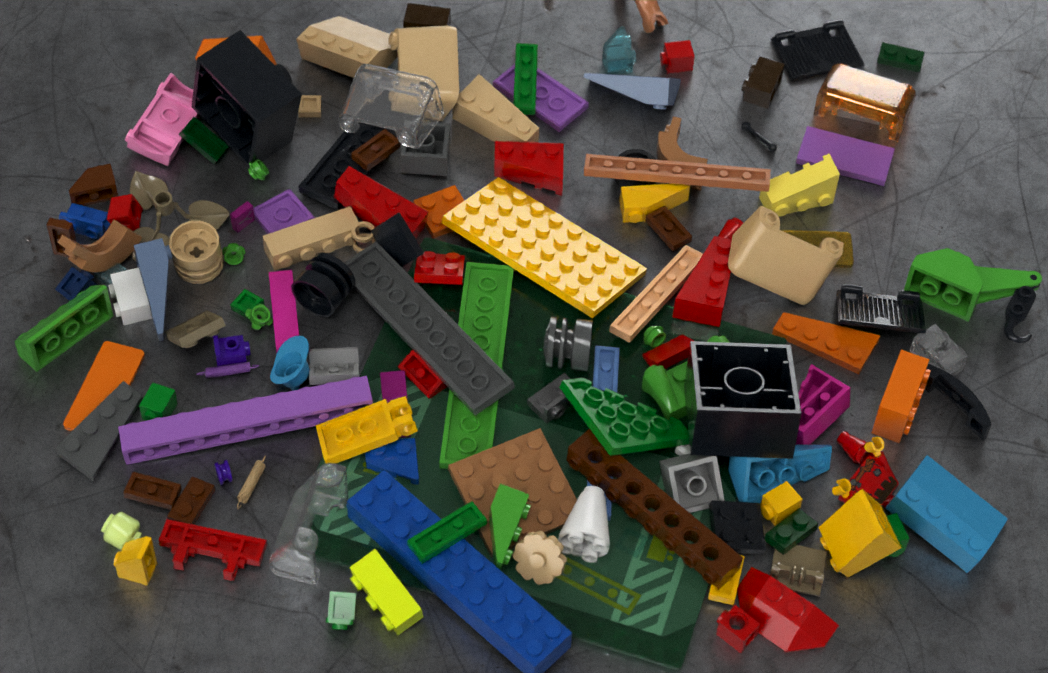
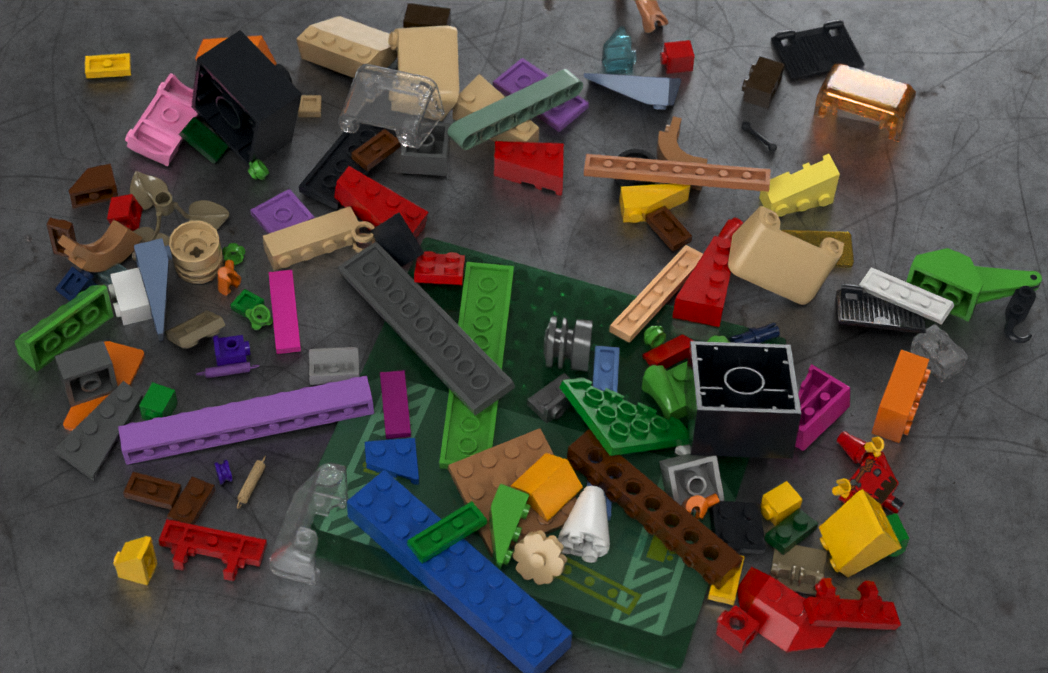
blue bracket [59,203,110,239] -> none
yellowish green head [101,512,142,550] -> none
magenta tile [230,201,255,233] -> none
dark azure piece [270,336,310,391] -> none
black wheel [291,252,356,317] -> none
yellow tile [316,396,418,467] -> none
bracket [326,591,357,630] -> none
neon yellow brick [349,549,424,636] -> none
red slope [397,350,447,399] -> none
orange plate [413,185,465,239] -> none
yellow plate [441,177,647,318] -> none
green tile [513,43,538,115] -> none
dark azure wedge [728,445,832,503] -> none
orange wing [772,312,881,375] -> none
medium lavender tile [796,126,895,186] -> none
dark green plate [877,42,925,73] -> none
dark azure slope [885,455,1008,573] -> none
black slope [925,364,992,440] -> none
none -> dark grey brick [55,341,118,407]
none -> yellow plate [85,53,131,79]
none -> orange piece [218,260,241,296]
none -> sand green beam [447,69,583,150]
none -> light orange slope [510,453,583,522]
none -> orange piece [682,493,720,520]
none -> dark blue pin [729,322,780,344]
none -> red hinge [803,578,901,630]
none -> white tile [859,267,954,325]

